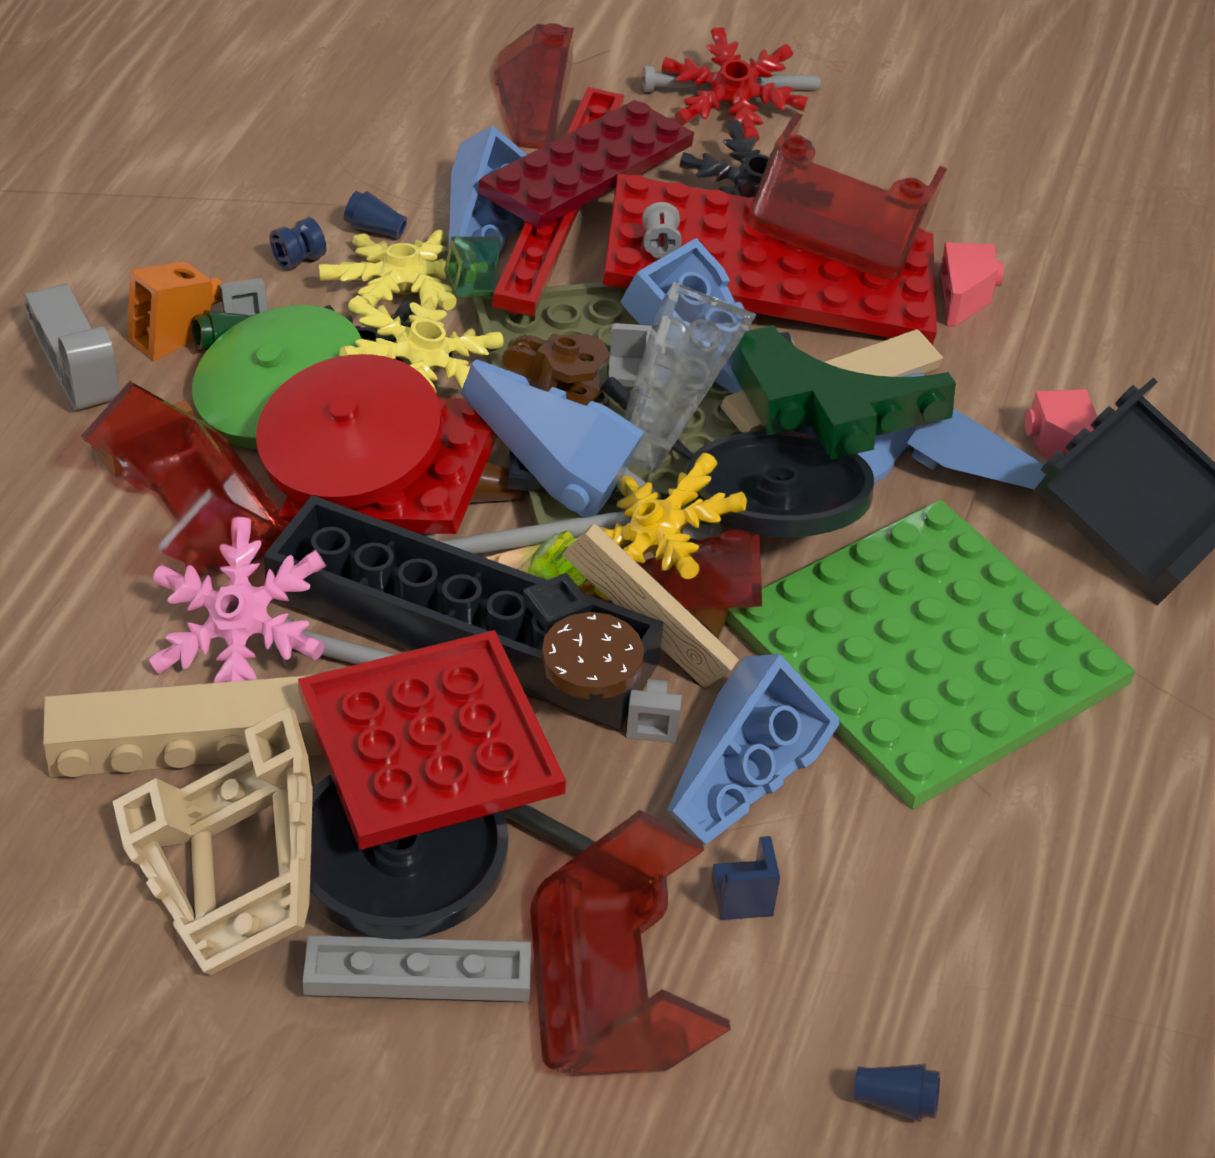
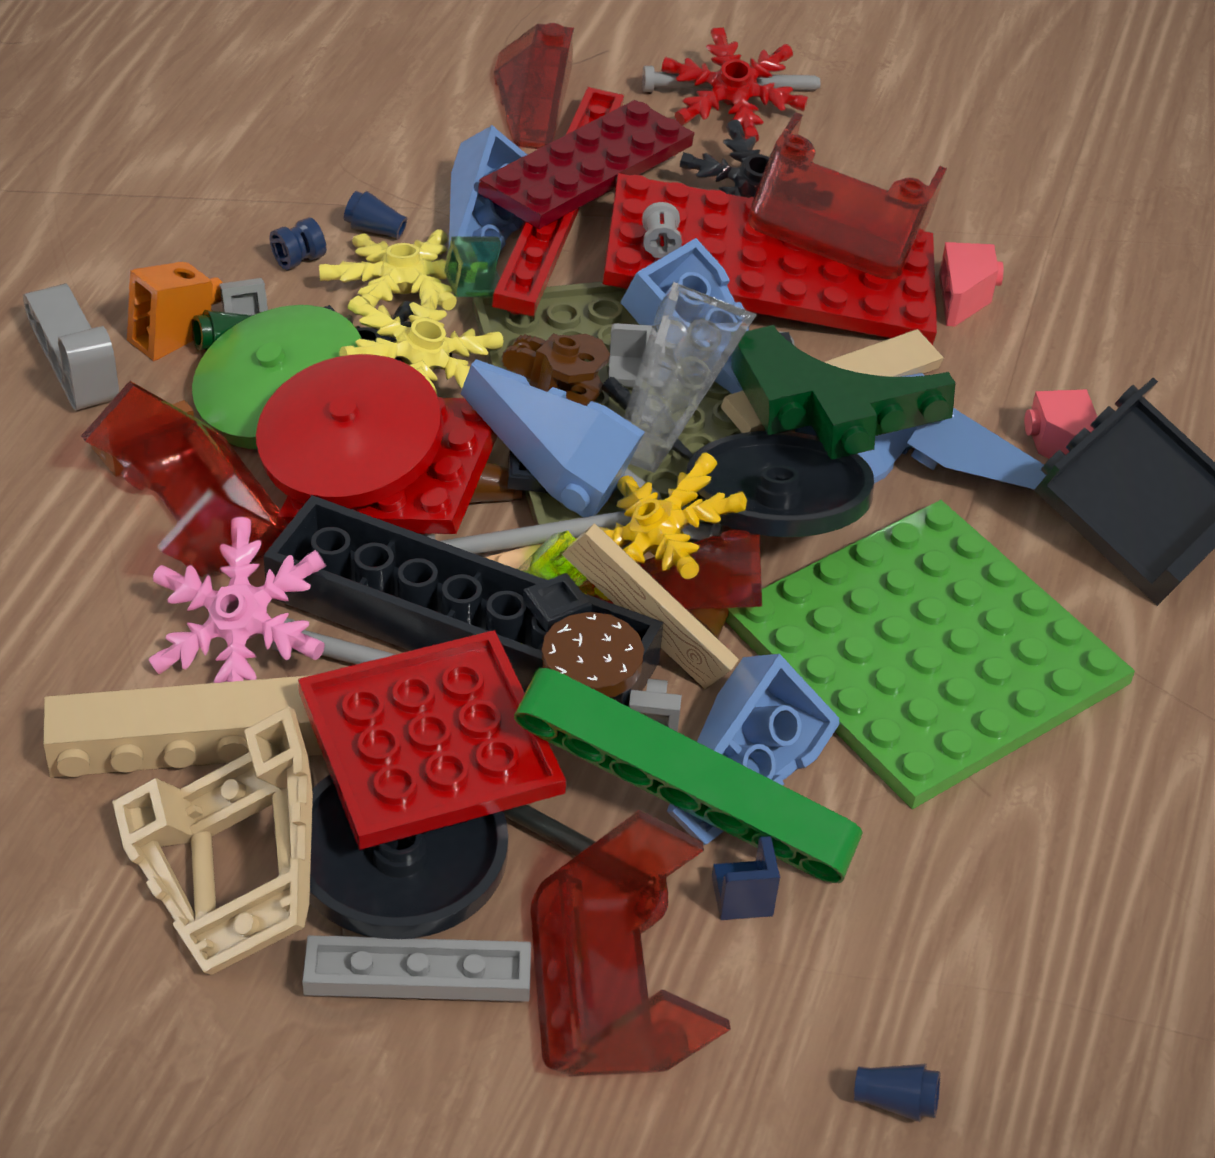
none -> green beam [514,668,863,883]

